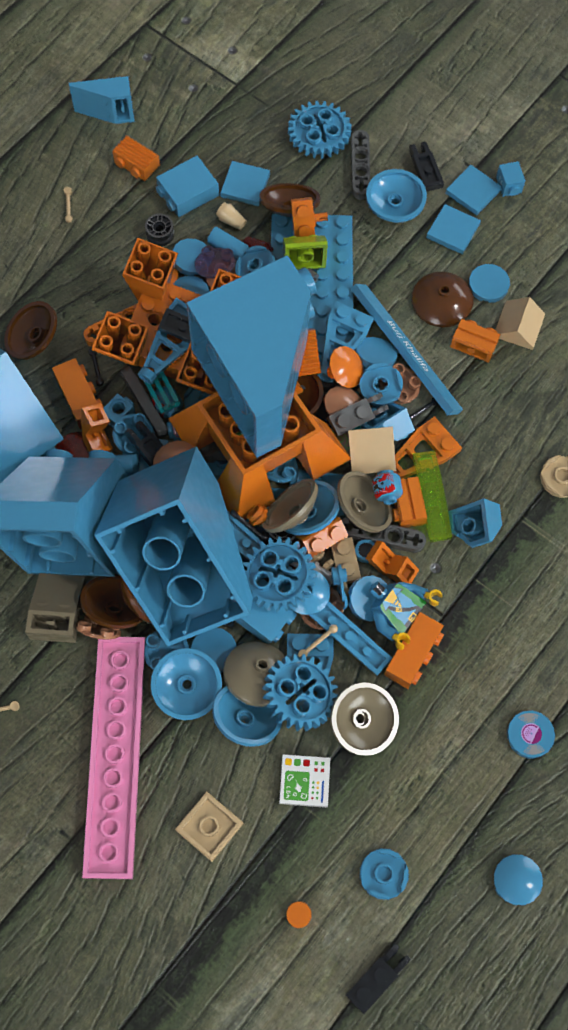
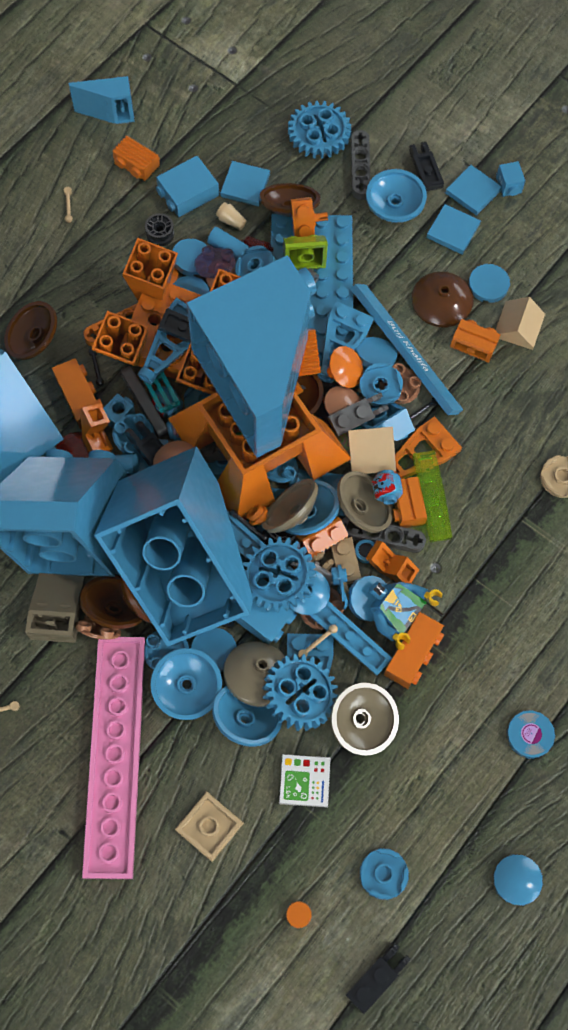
dark azure slope [448,499,502,548] -> none

